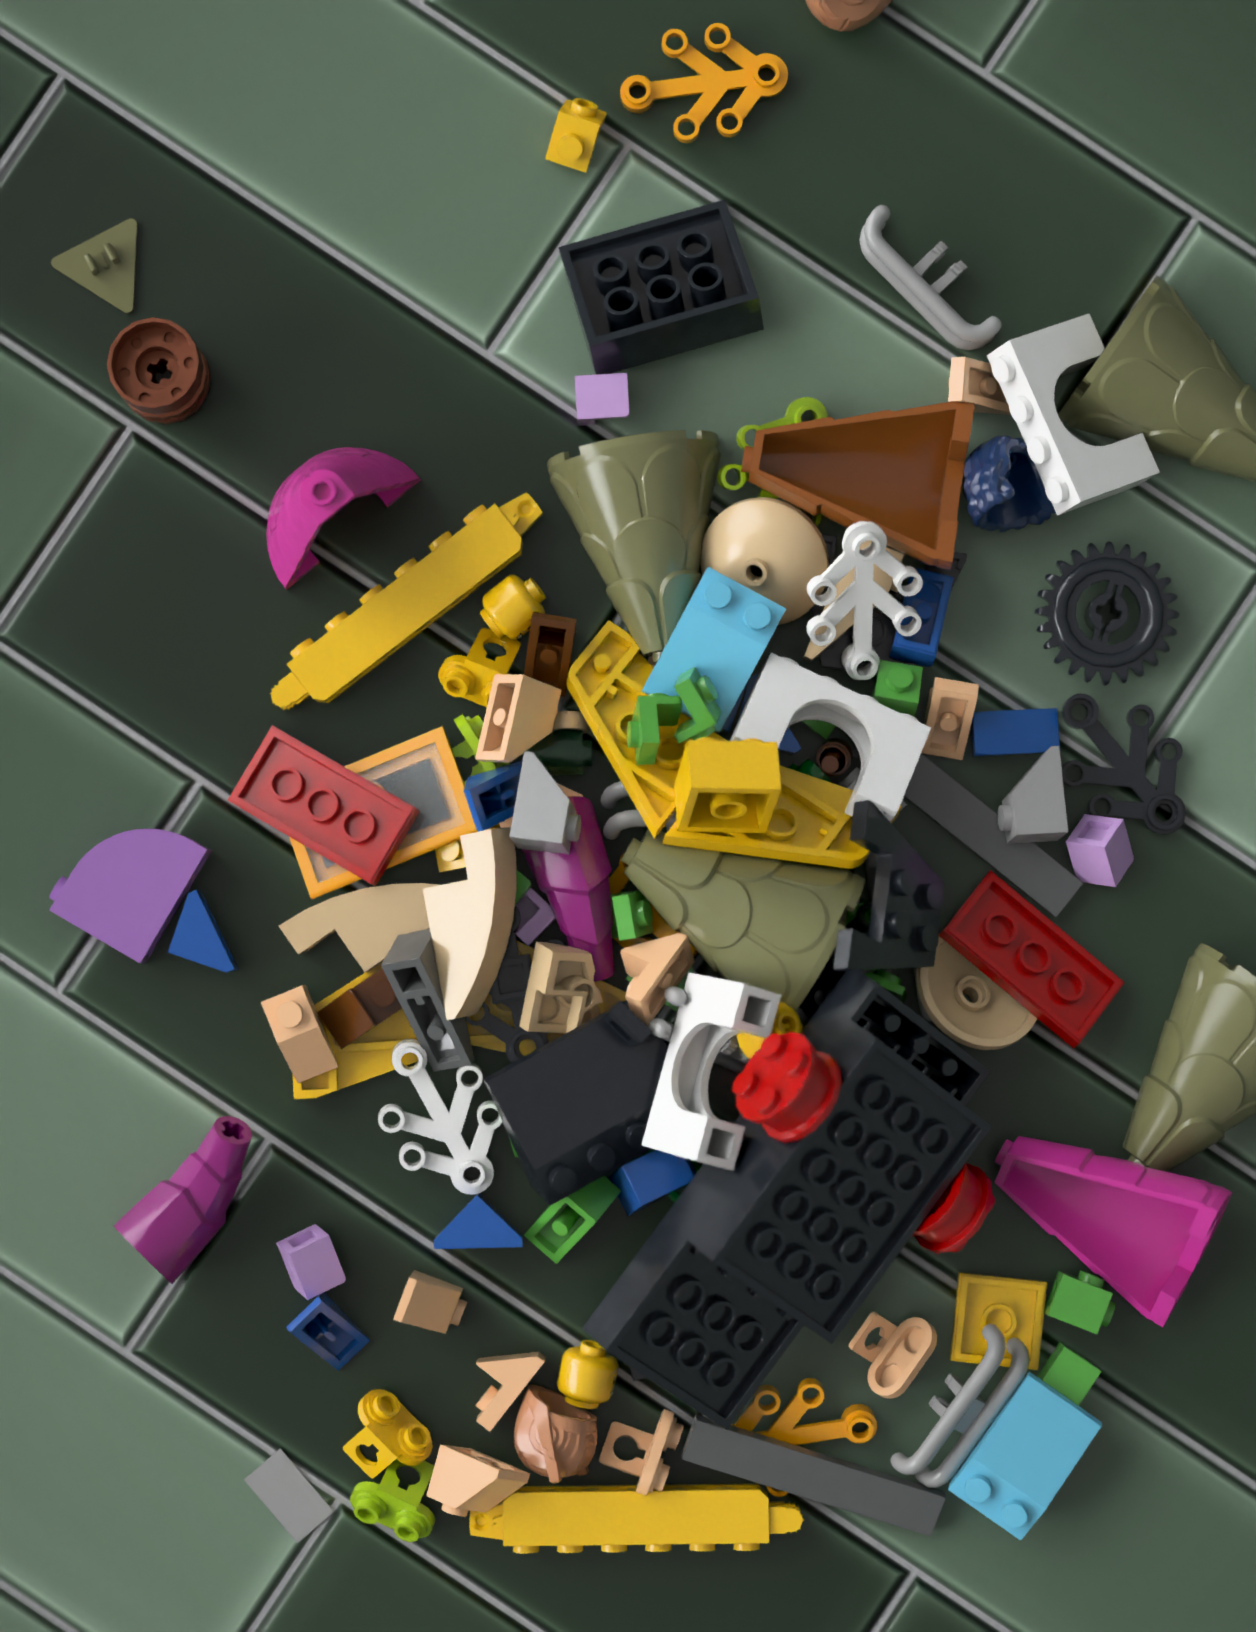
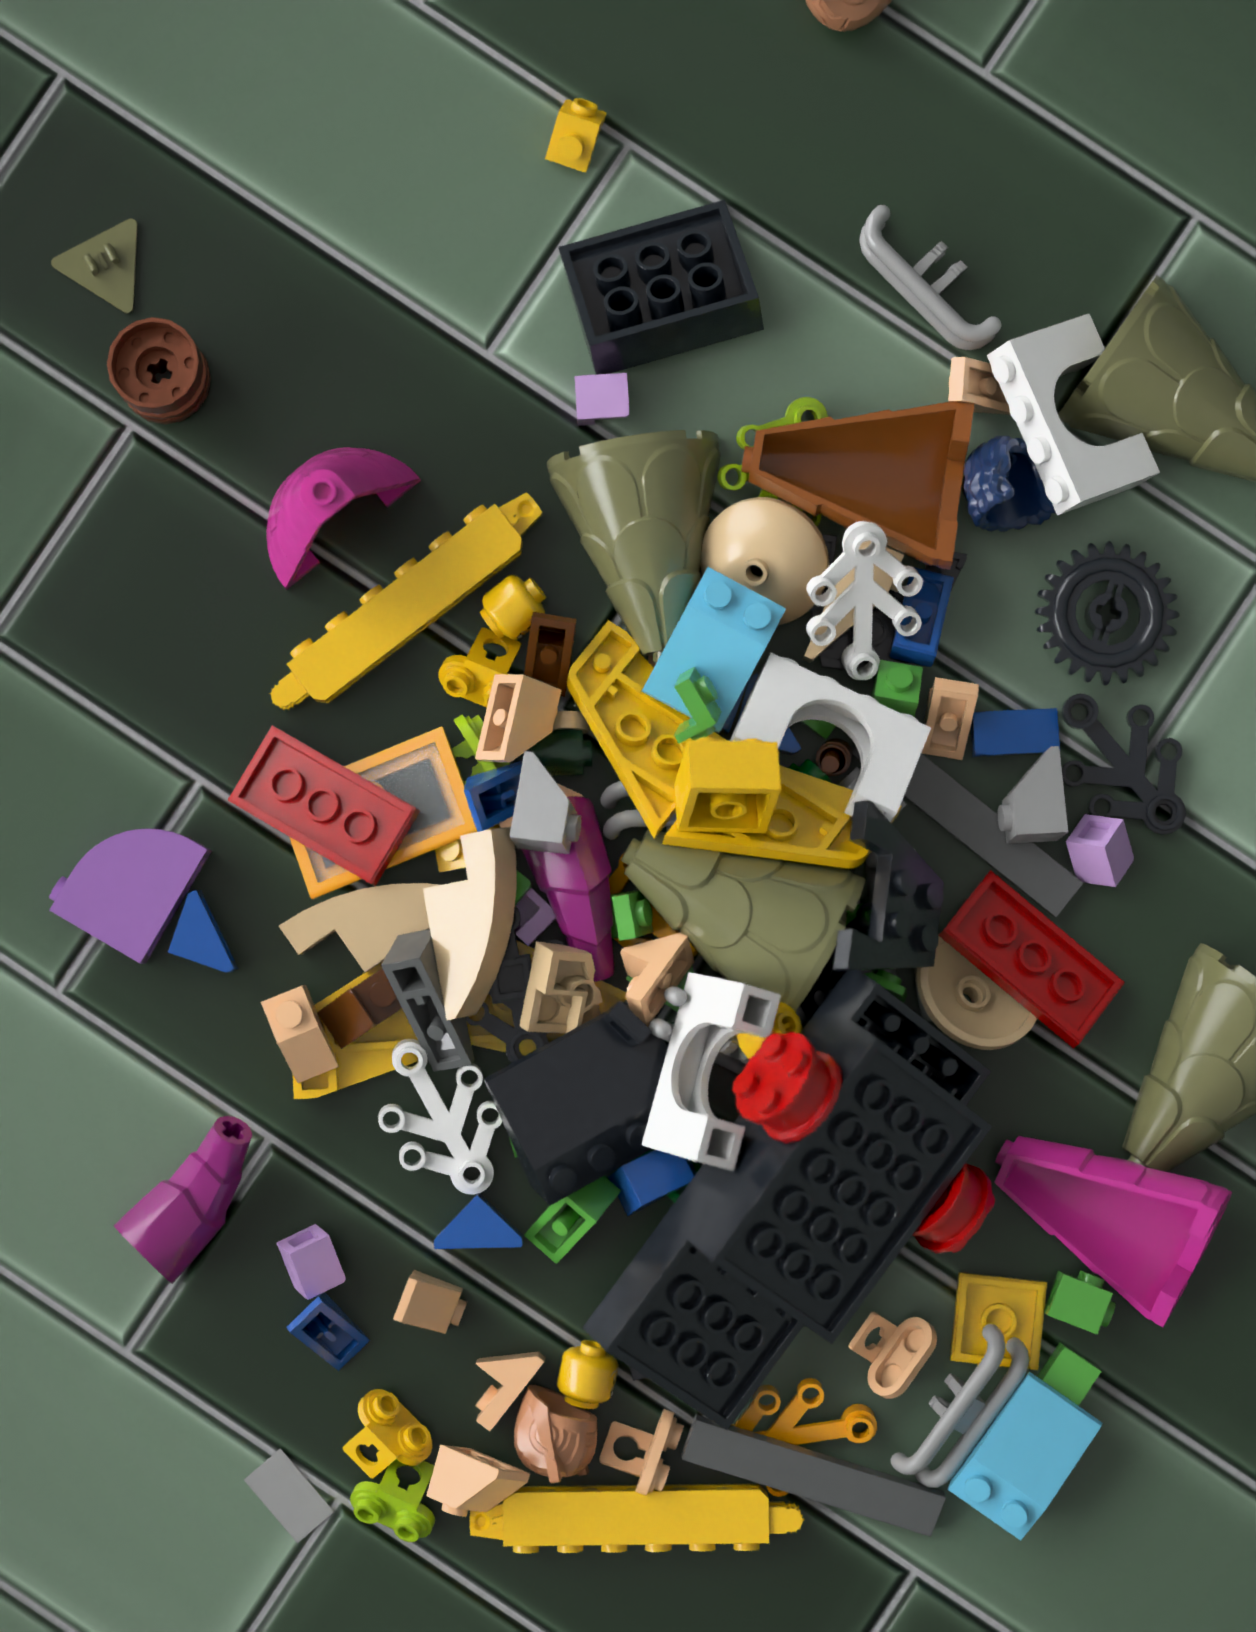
light orange plant [620,23,788,143] -> none
bright green bracket [627,693,682,765] -> none

